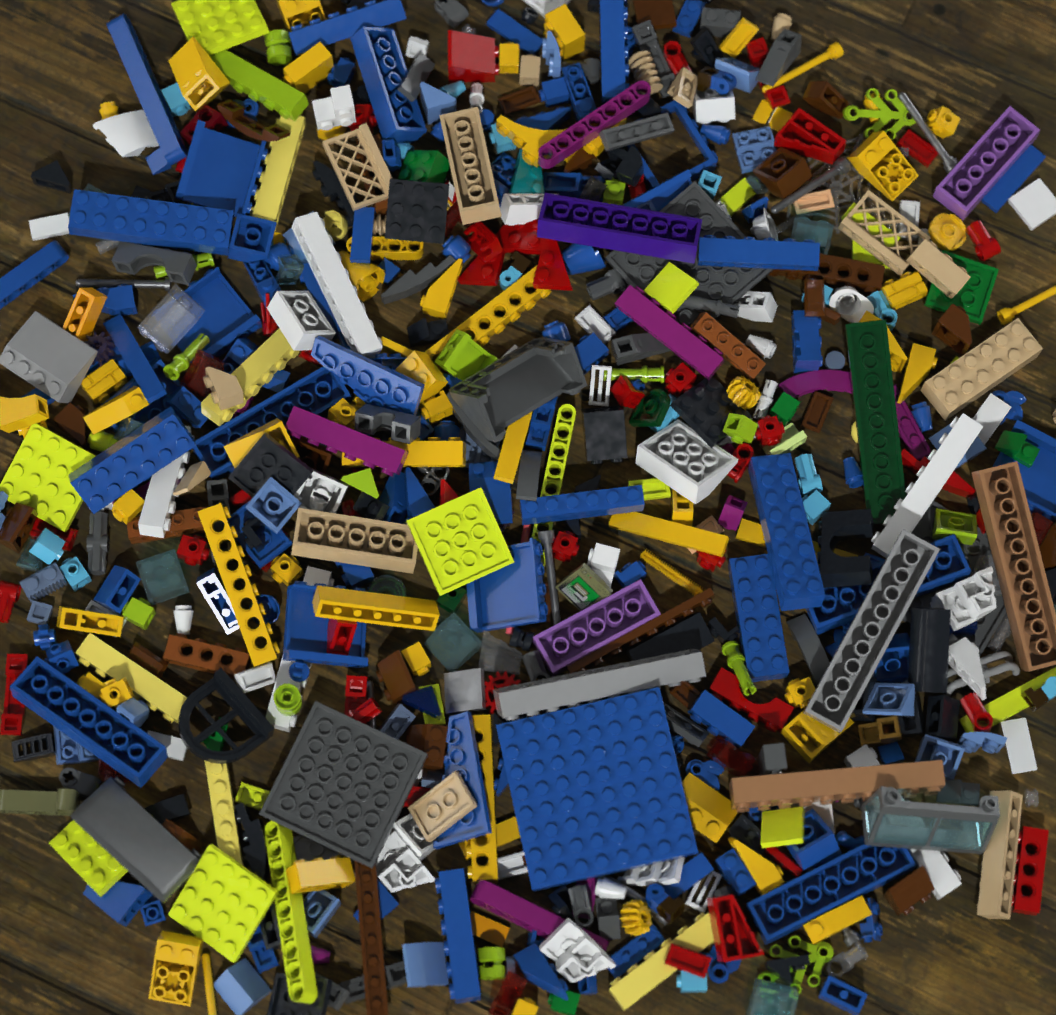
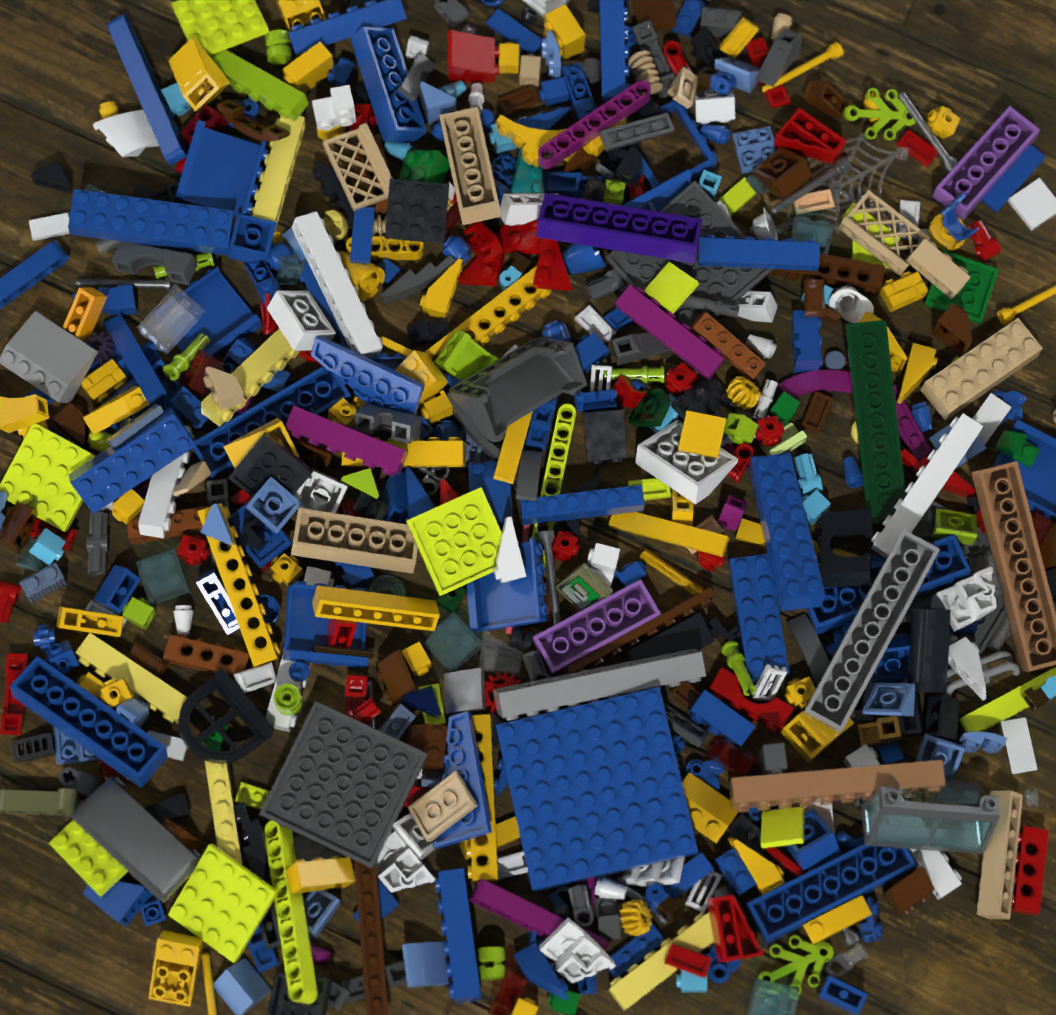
sand blue plate [26,600,54,625] -> none
medium azure brick [59,556,92,592] -> none
blue slope [146,148,171,176] -> none
blue piece [382,139,402,173] -> none
light orange tile [470,911,510,947] -> none
sand blue tile [504,956,515,978] -> none
blue slope [742,196,769,223] -> none
yellow sticker [752,100,793,132] -> none
black slope [765,955,810,985] -> none
yellow slope [847,131,919,201] -> none
medium azure piece [867,291,898,331] -> none
red piece [960,693,993,733] -> none
none -> sand blue tile [106,404,163,447]
none -> medium blue slope [201,504,235,546]
none -> dark brown bar [312,645,374,659]
none -> white slope [493,517,526,583]
none -> blue hinge [574,388,617,412]
none -> yellow tile [678,411,726,459]
none -> white tile [752,664,787,702]
none -> blue helmet [941,192,980,241]

